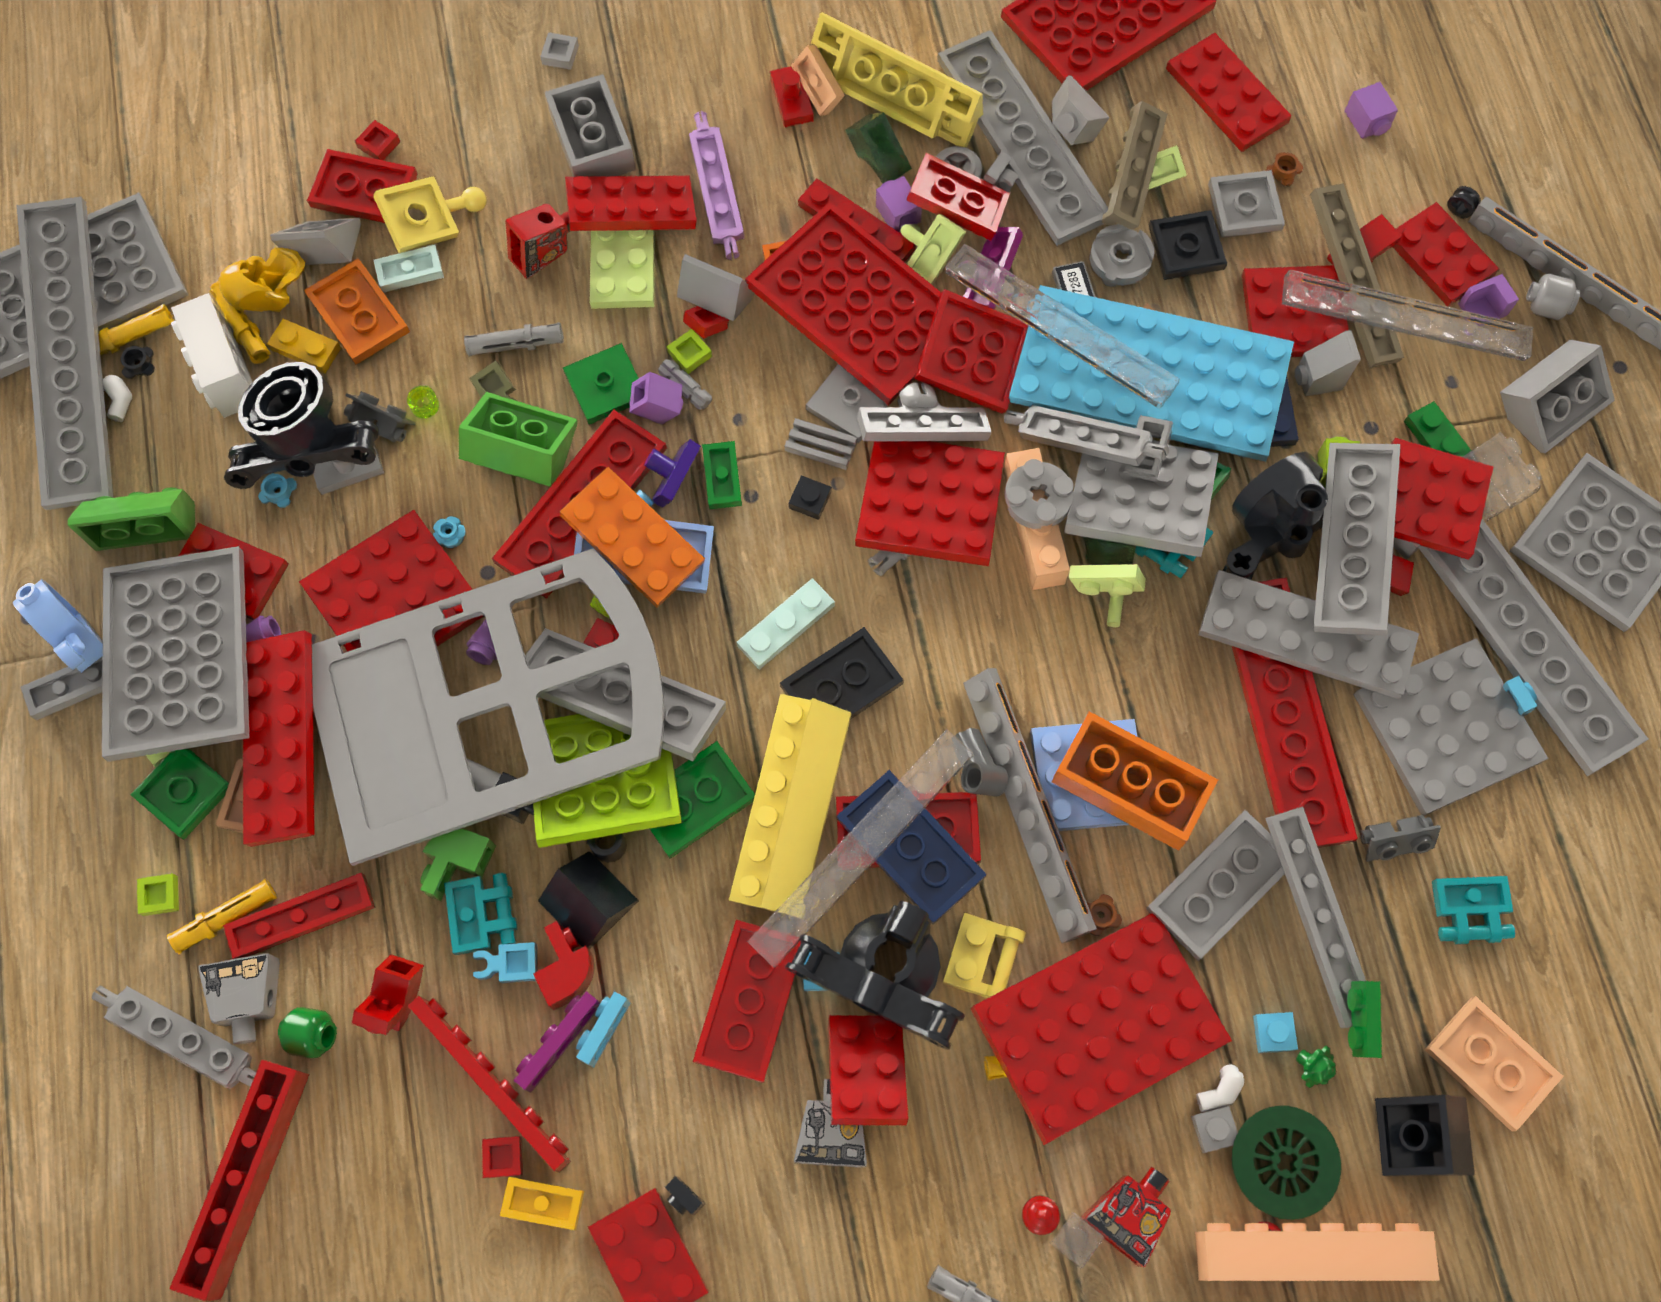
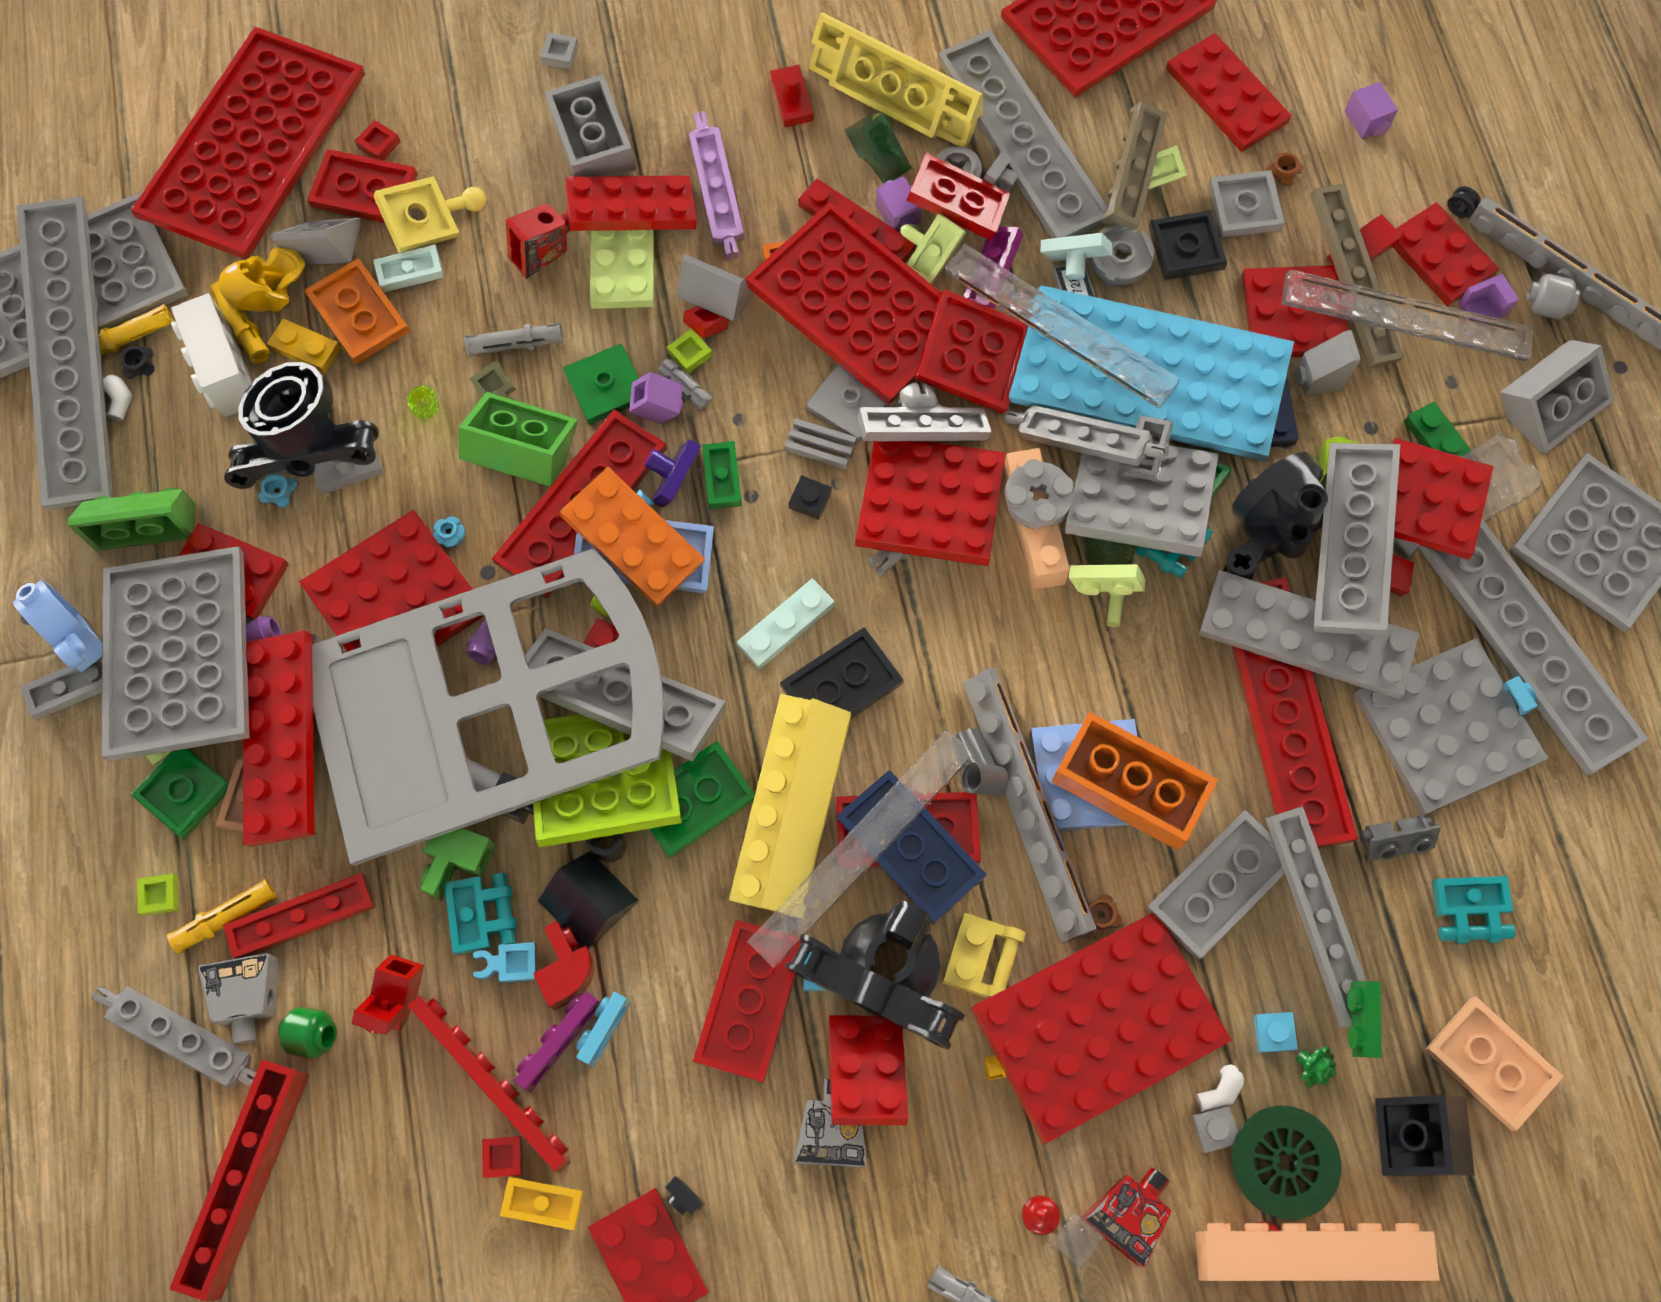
dark grey hinge [344,391,416,442] -> none
light nougat plate [791,45,845,116] -> none
light grey slope [1052,76,1110,145] -> none
none -> red plate [131,26,365,260]
none -> light aqua tile [1041,233,1112,280]

